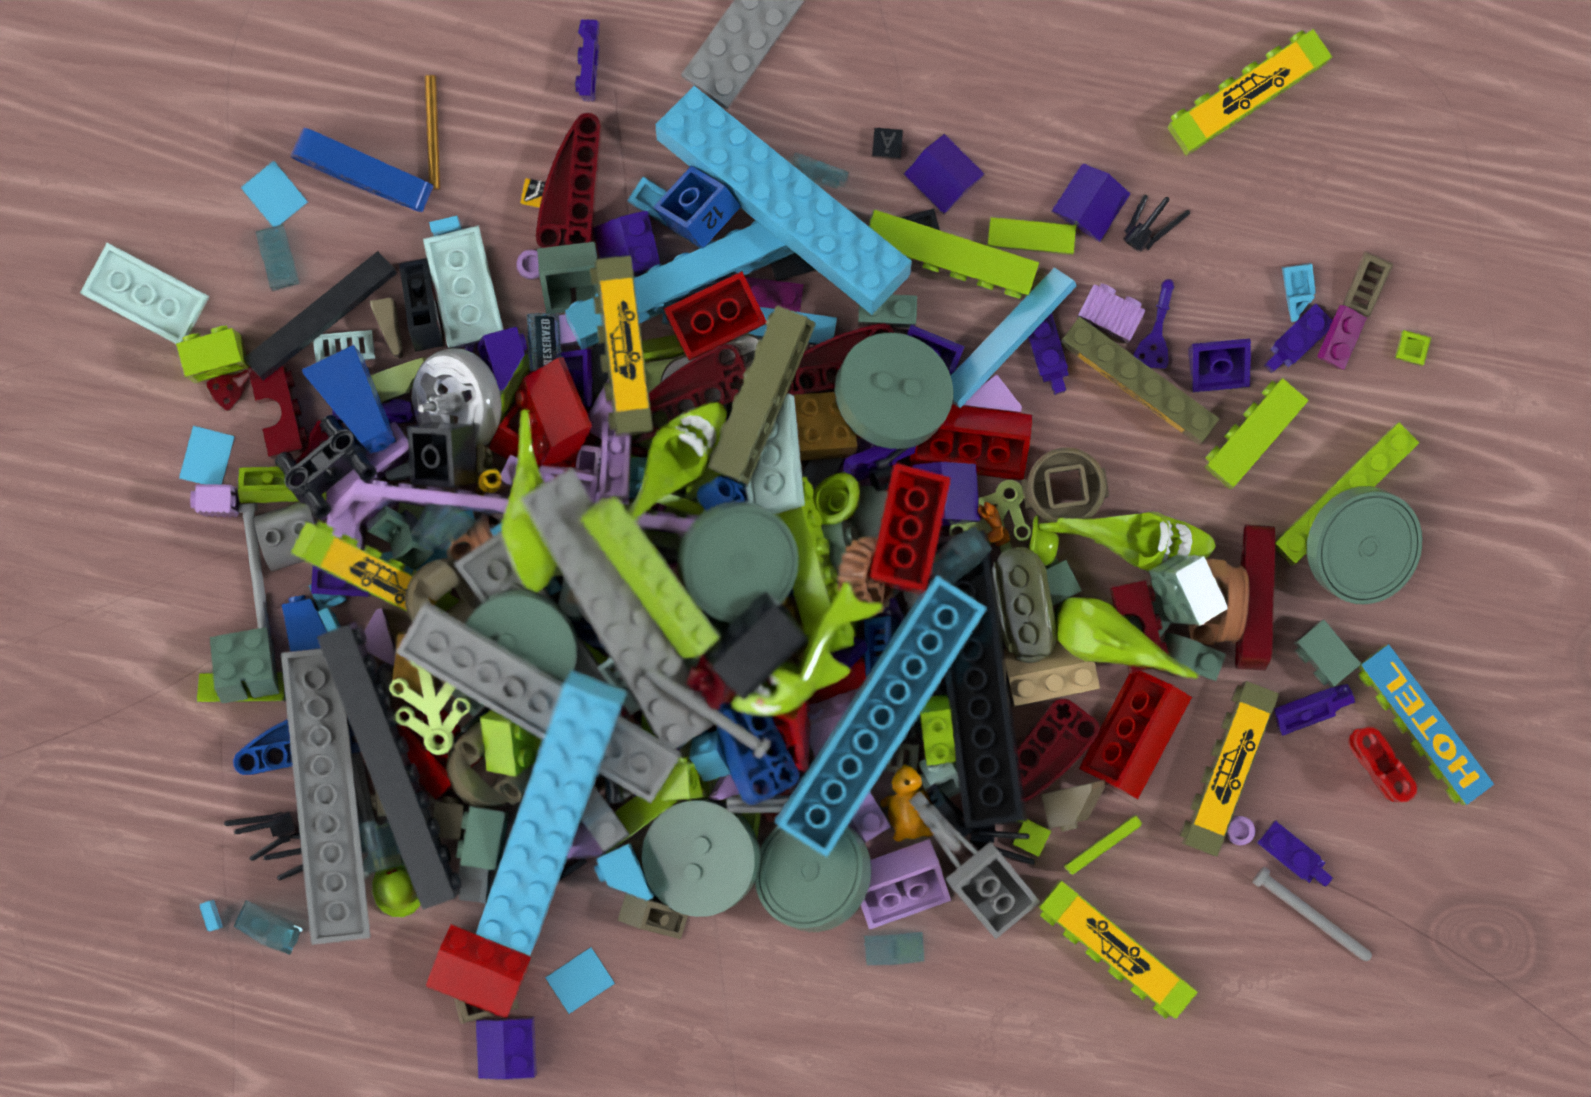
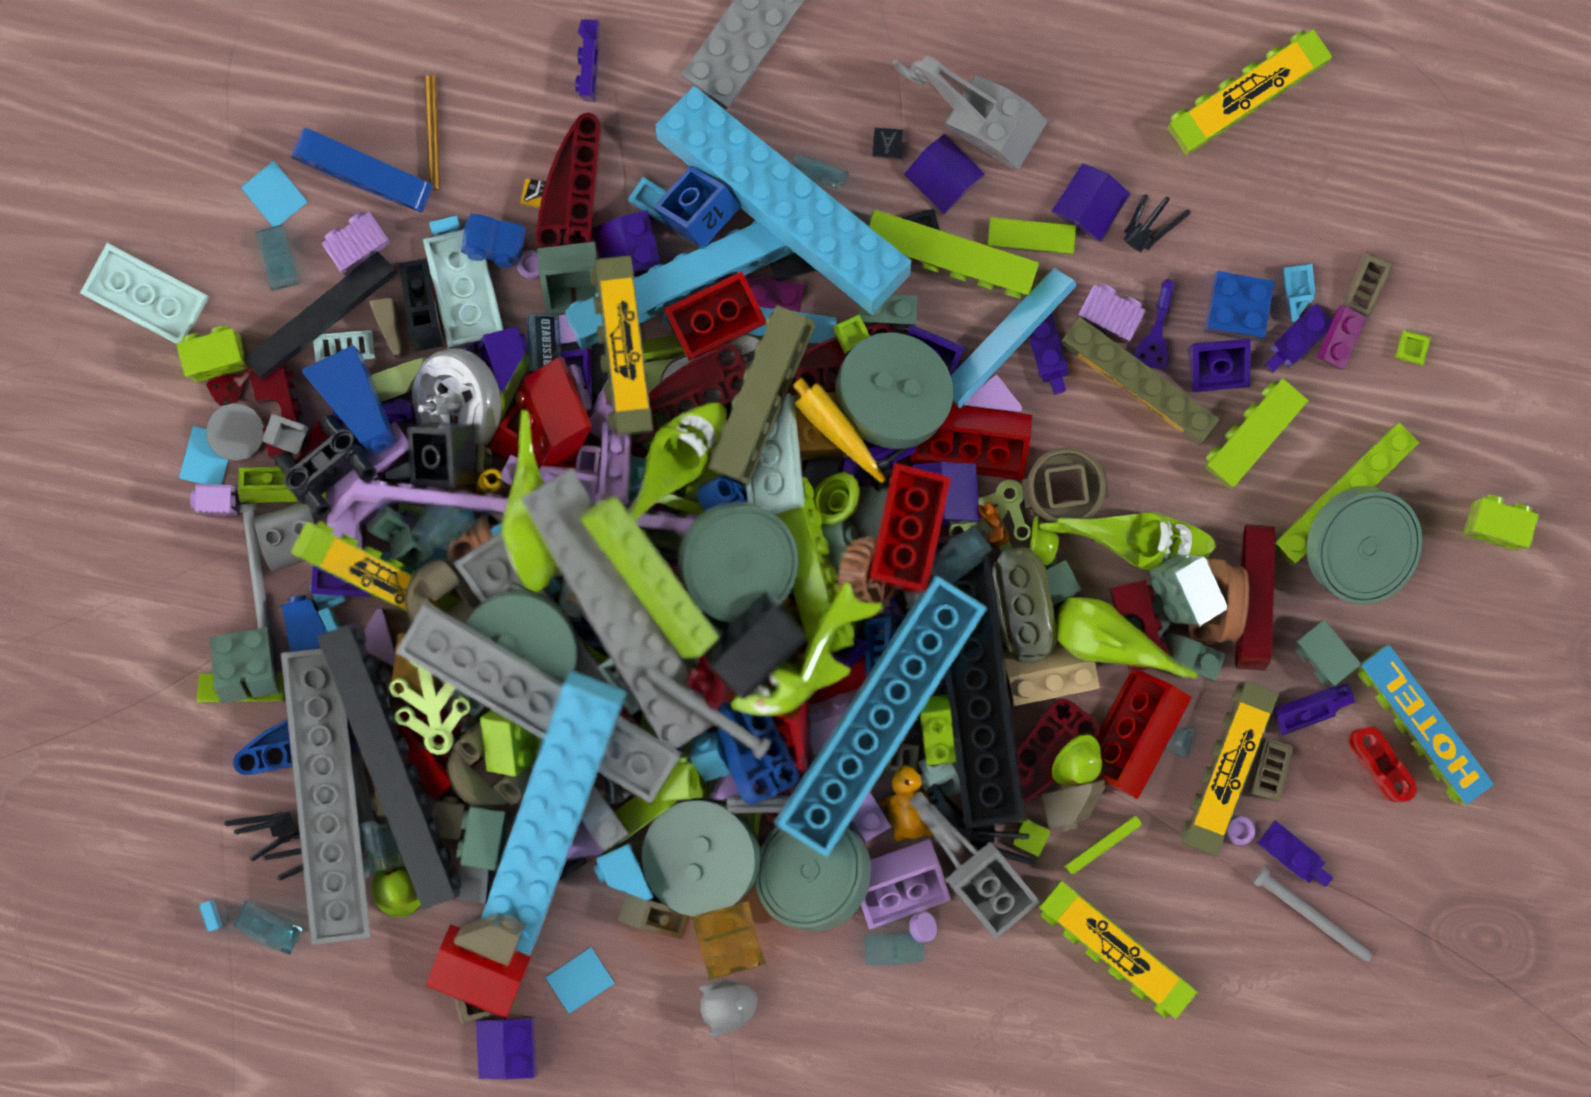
none -> light grey tile [206,403,264,461]
none -> light grey panel [262,414,309,454]
none -> lavender brick [321,212,391,275]
none -> dark tan slope [454,913,526,966]
none -> blue brick [460,214,526,268]
none -> lavender piece [568,364,592,412]
none -> clear yellow brick [692,901,766,980]
none -> light grey helmet [700,979,759,1037]
none -> yellow piece [793,378,886,483]
none -> lime tile [832,314,870,353]
none -> light grey slope [892,56,1048,171]
none -> lavender tile [909,912,937,943]
none -> lime hat [1052,734,1102,786]
none -> clear light blue tile [1165,728,1195,758]
none -> blue brick [1204,271,1275,342]
none -> dark tan slope [1249,738,1294,802]
none -> lime brick [1463,495,1539,552]

